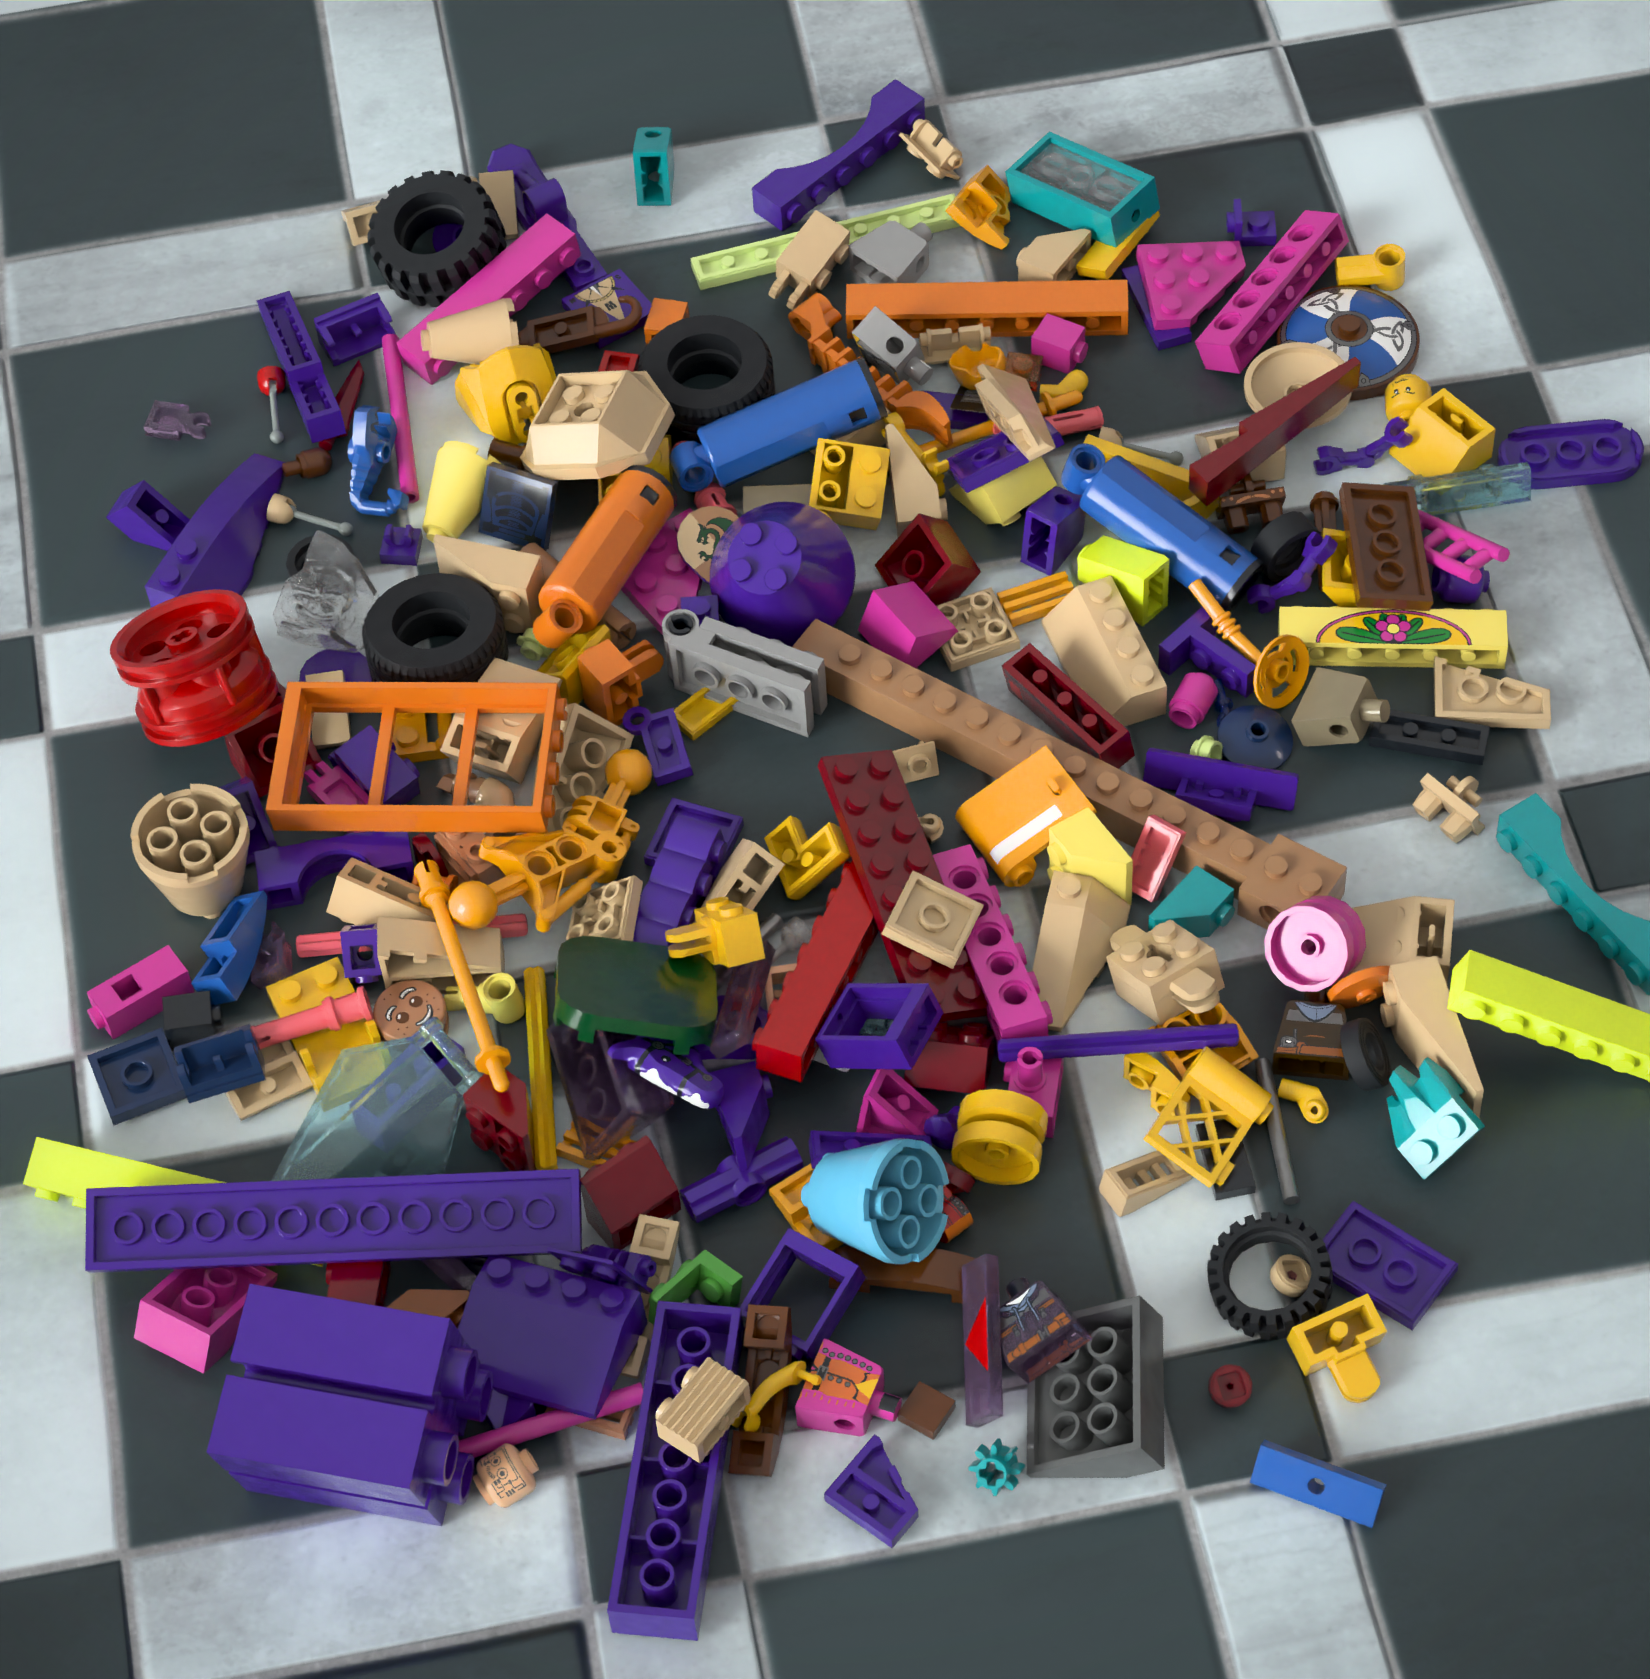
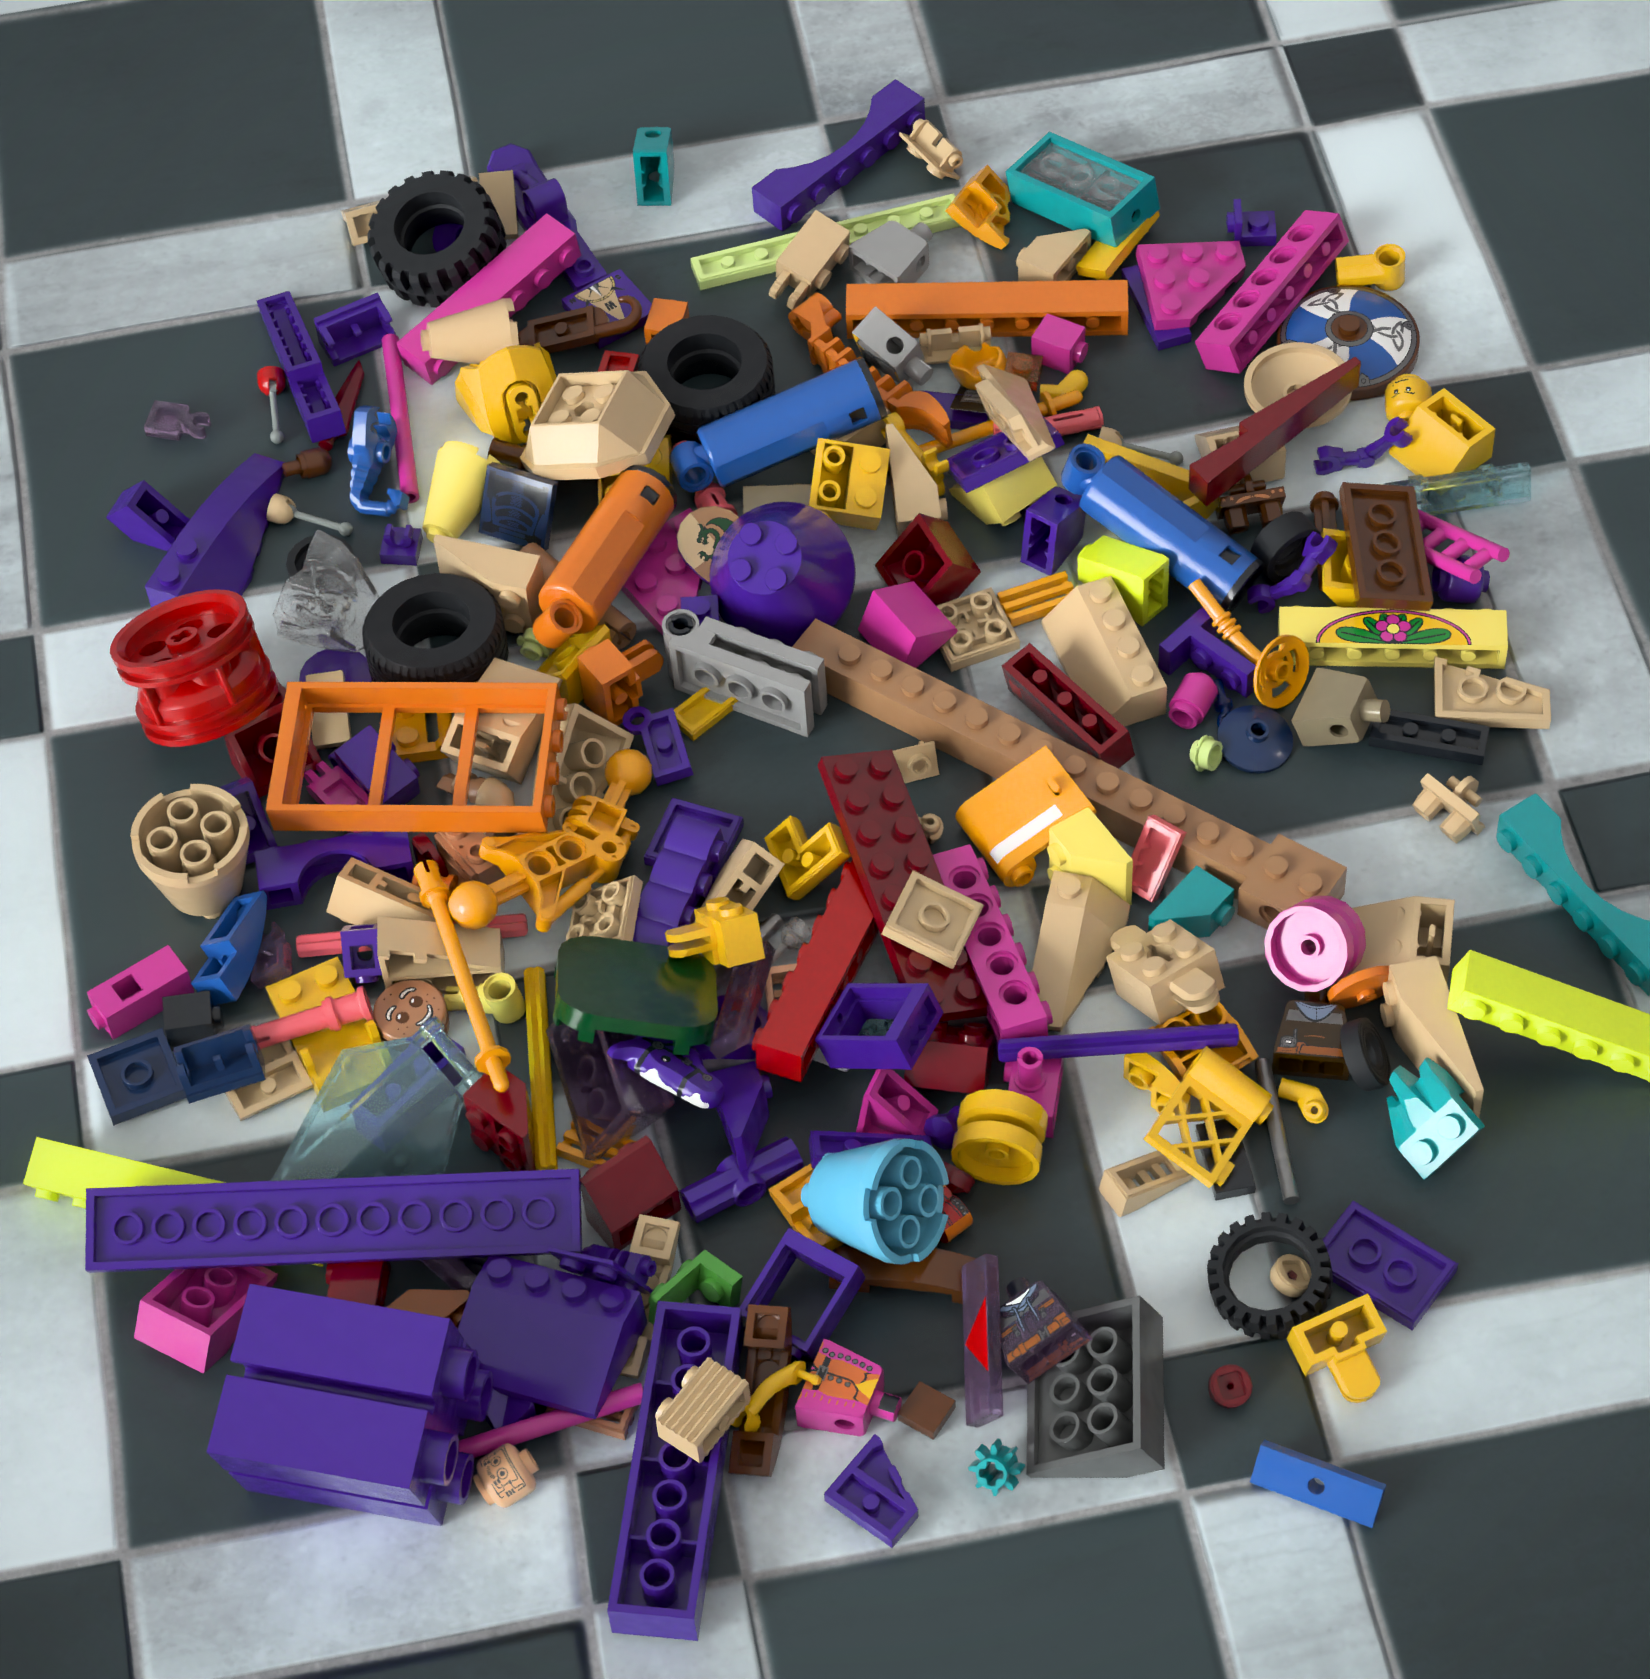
dark purple bracket [1143,748,1299,822] -> none
dark purple tile [1497,419,1644,490] -> none

